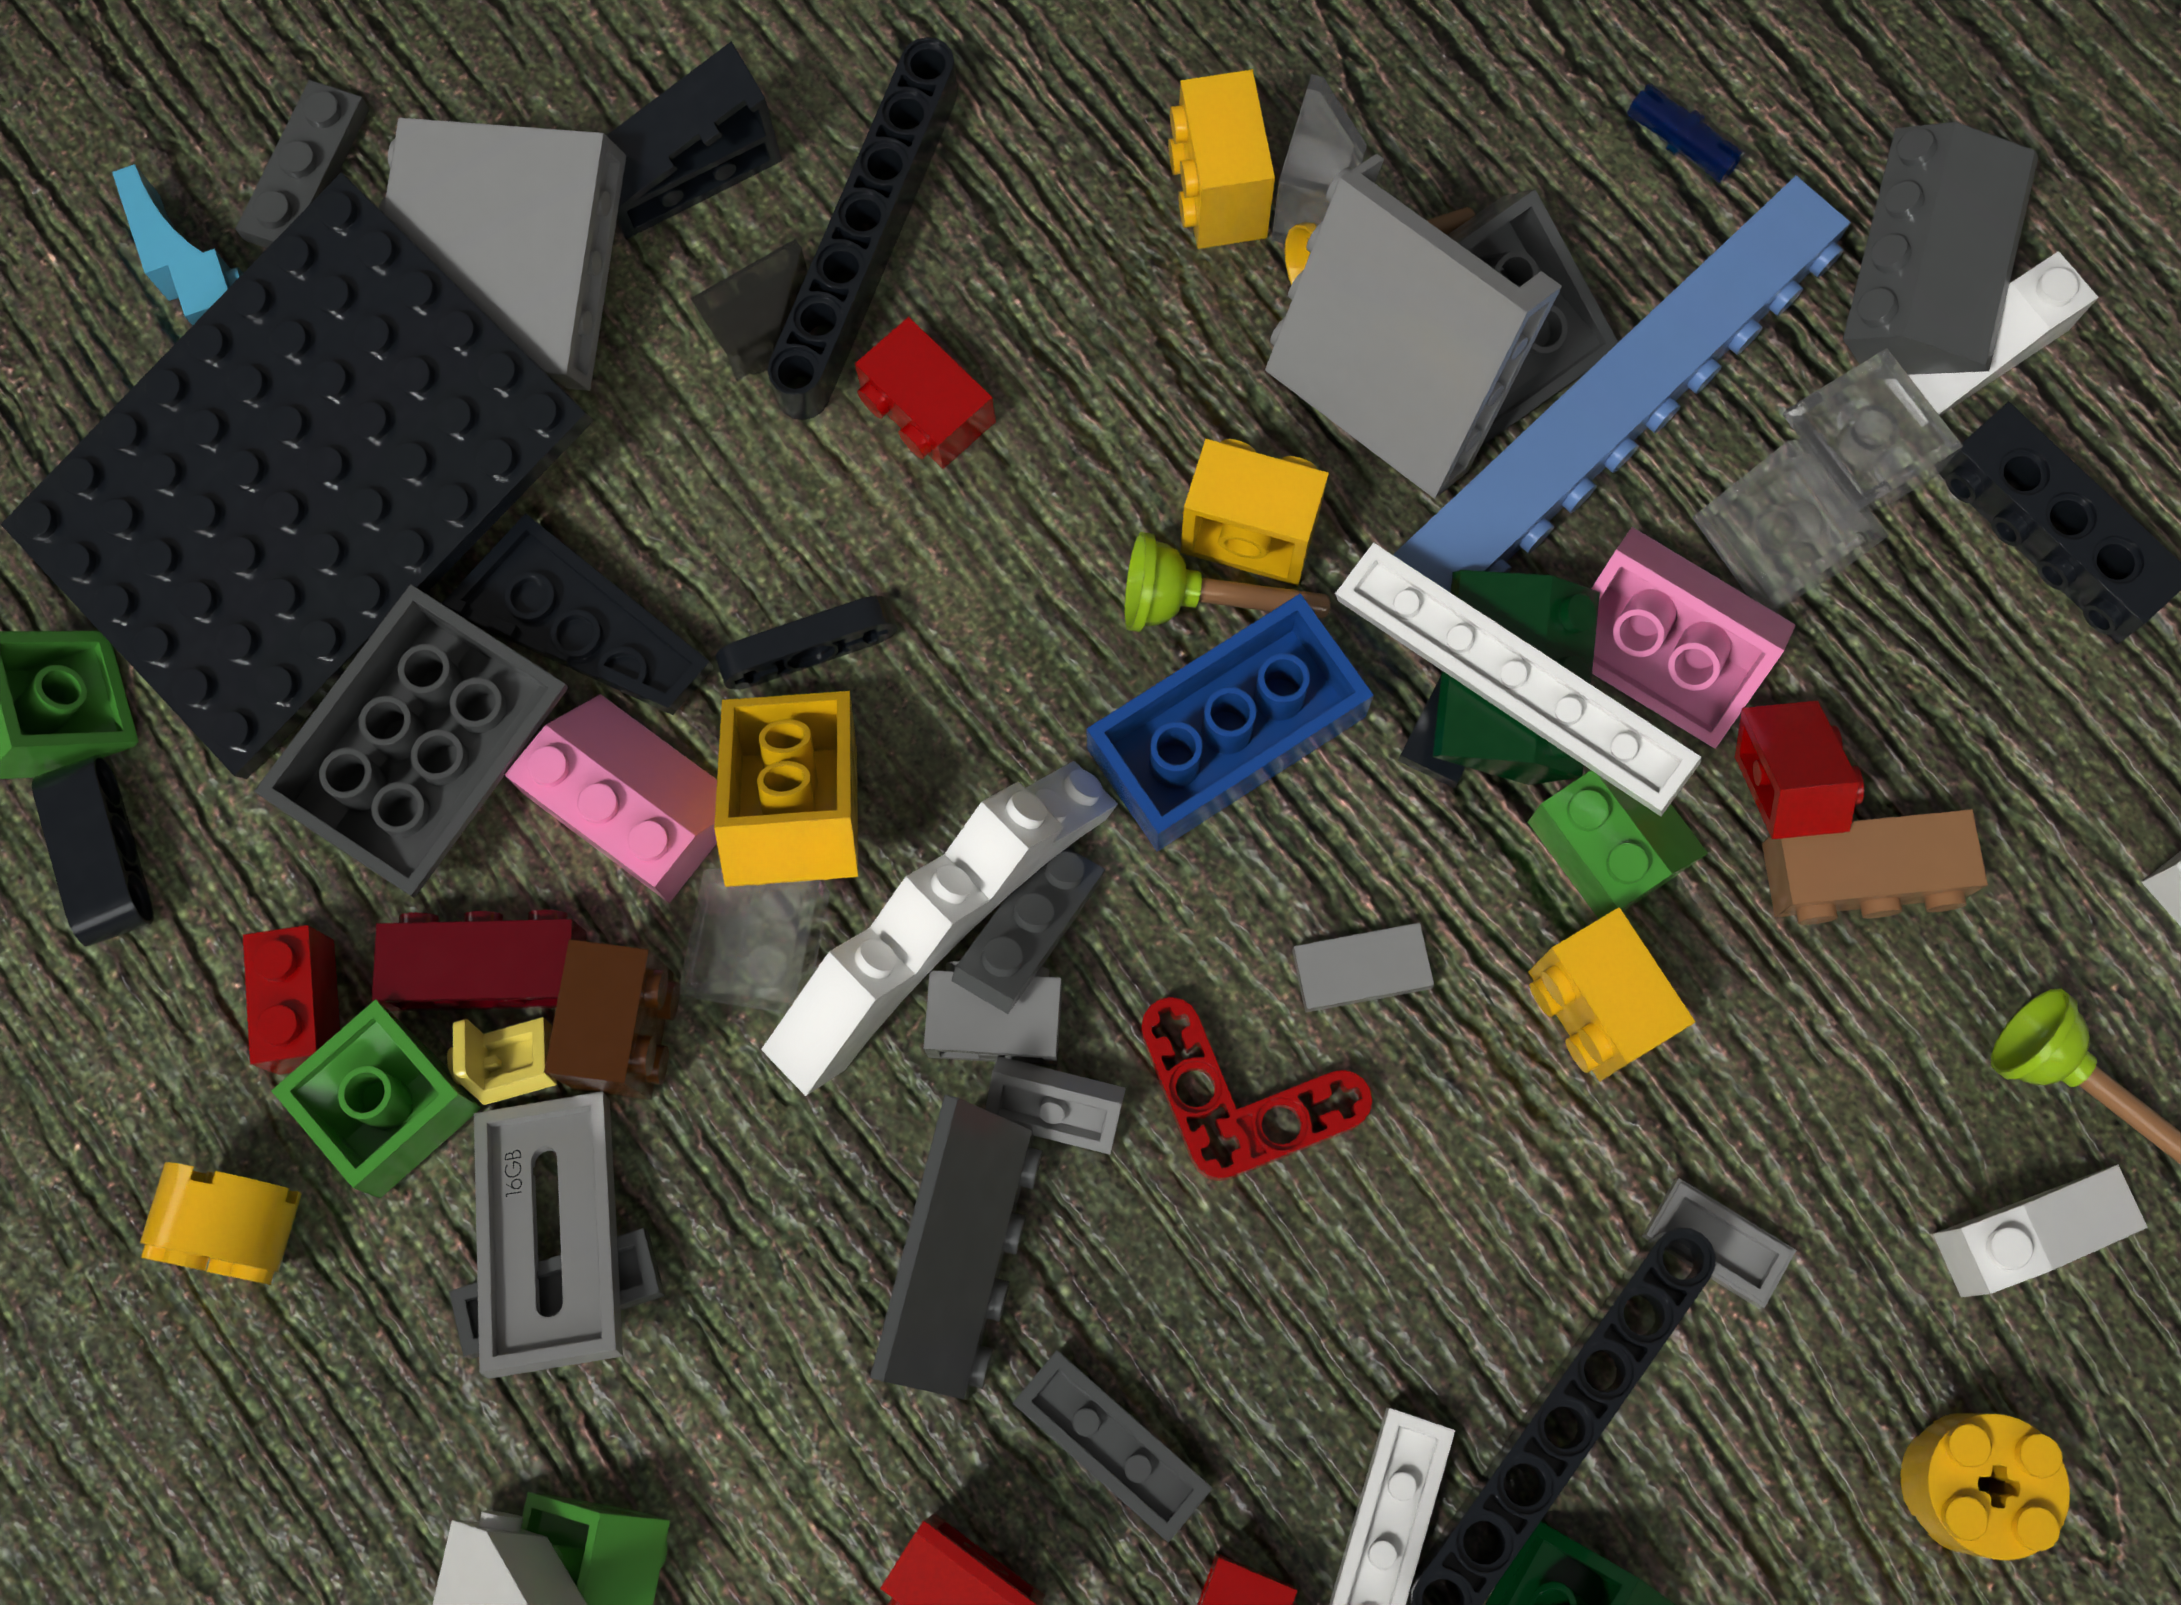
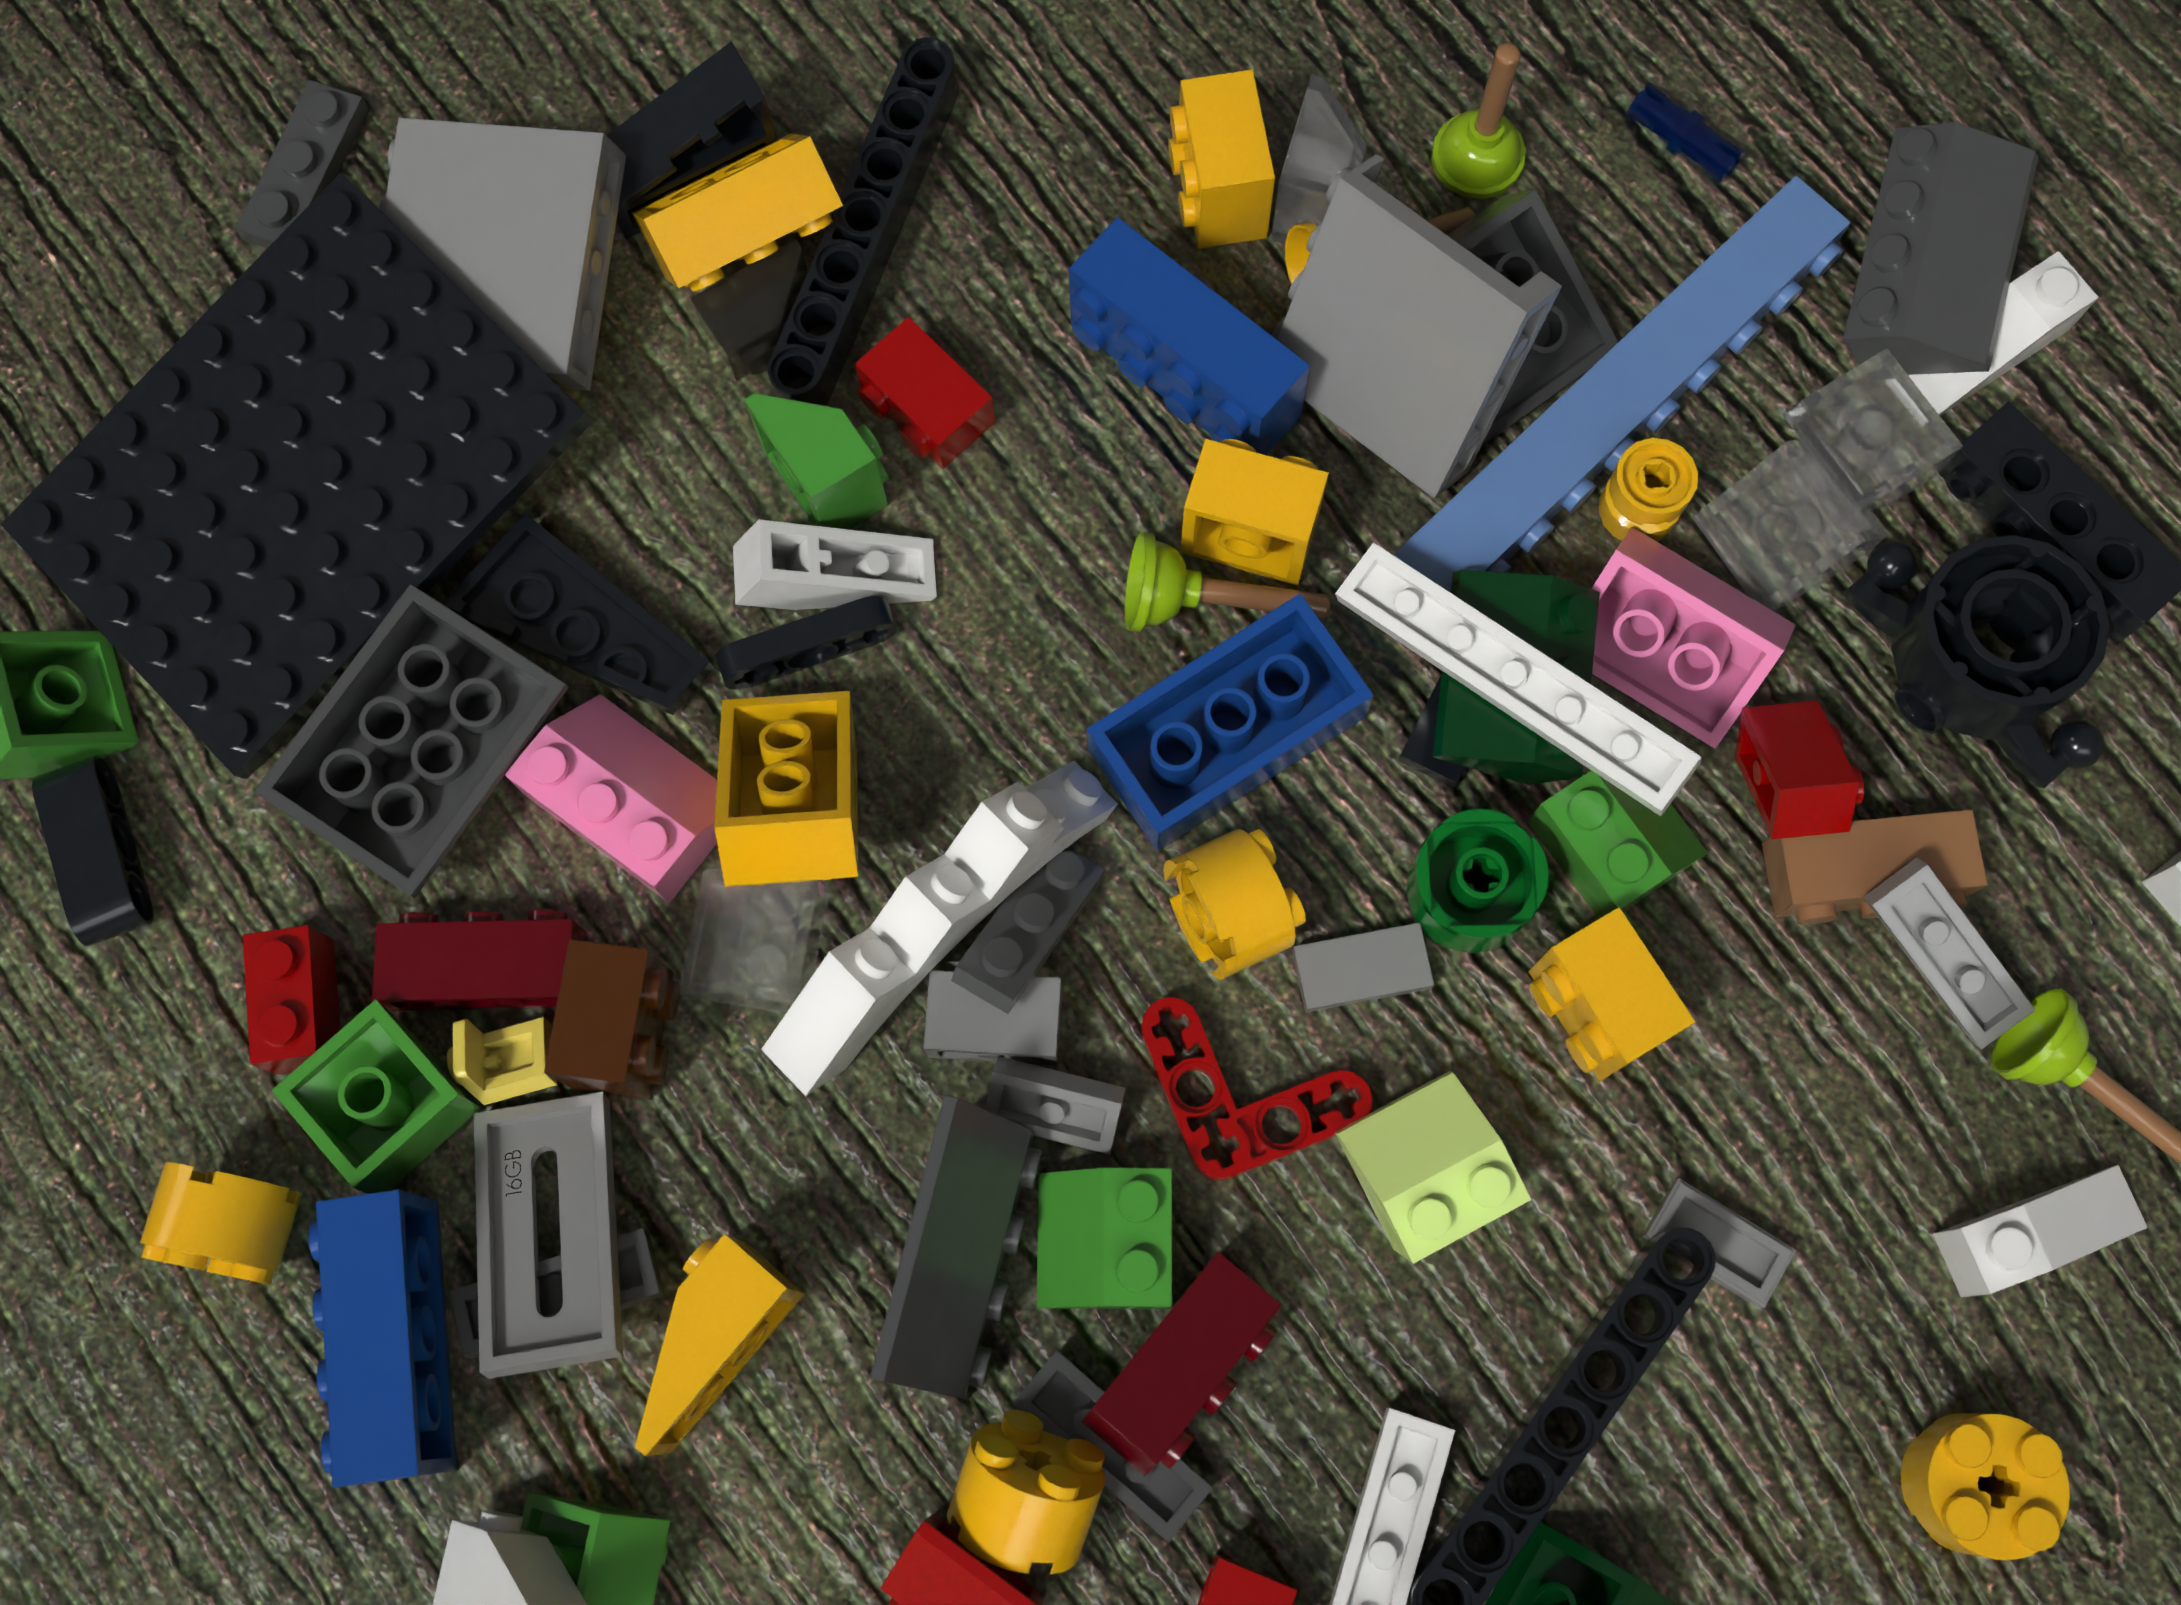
medium azure slope [112,164,243,326] -> none
none -> blue brick [309,1190,458,1488]
none -> yellow brick [632,134,843,292]
none -> yellow slope [635,1234,805,1456]
none -> white slope [733,519,937,610]
none -> bright green slope [744,393,889,530]
none -> yellow brick [947,1410,1105,1574]
none -> bright green slope [1037,1168,1172,1310]
none -> blue brick [1069,217,1310,455]
none -> dark red brick [1081,1252,1282,1476]
none -> yellow brick [1163,829,1306,980]
none -> yellowish green slope [1335,1071,1531,1264]
none -> green brick [1407,809,1549,953]
none -> lime piece [1431,43,1526,200]
none -> yellow wheel [1598,438,1698,542]
none -> black piece [1844,535,2110,788]
none -> light grey plate [1863,857,2035,1050]

